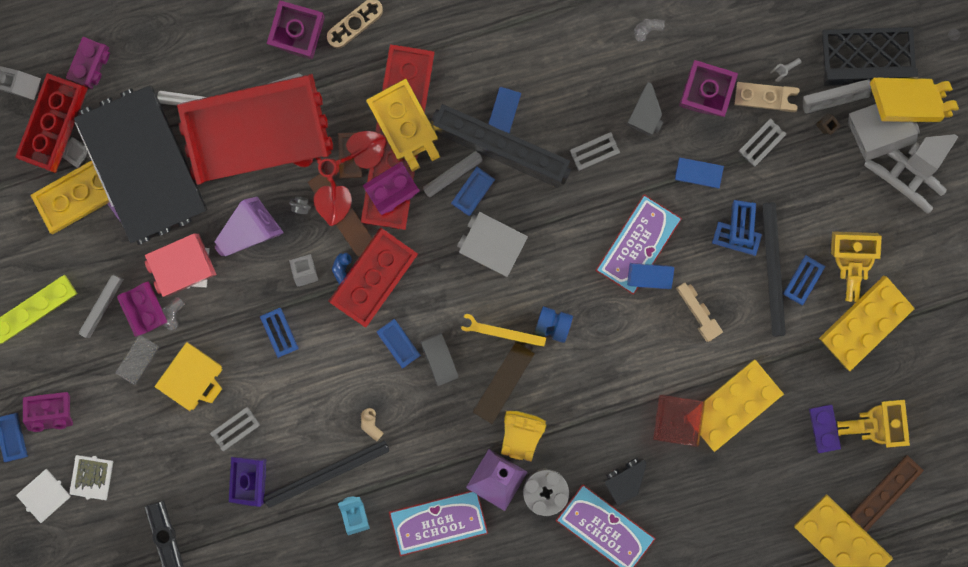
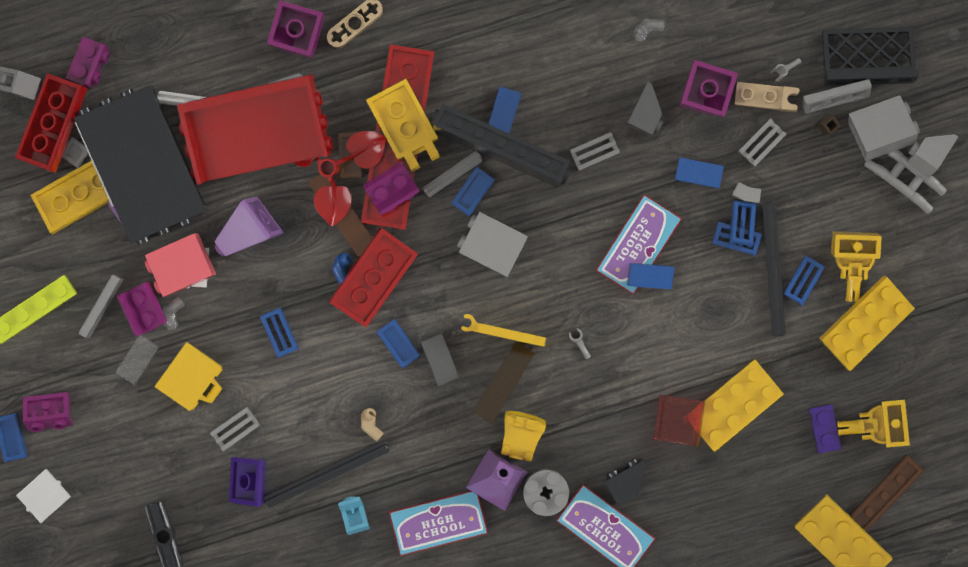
piece [69,455,113,500] -> none
dark grey plate [289,196,313,214] -> none
light grey slope [289,254,318,286] -> none
blue wheel [534,306,573,343] -> none
tan plate [676,283,723,342] -> none
yellow tile [870,78,959,122] -> none
none -> light grey hand [569,328,591,359]
none -> light grey piece [731,182,761,204]

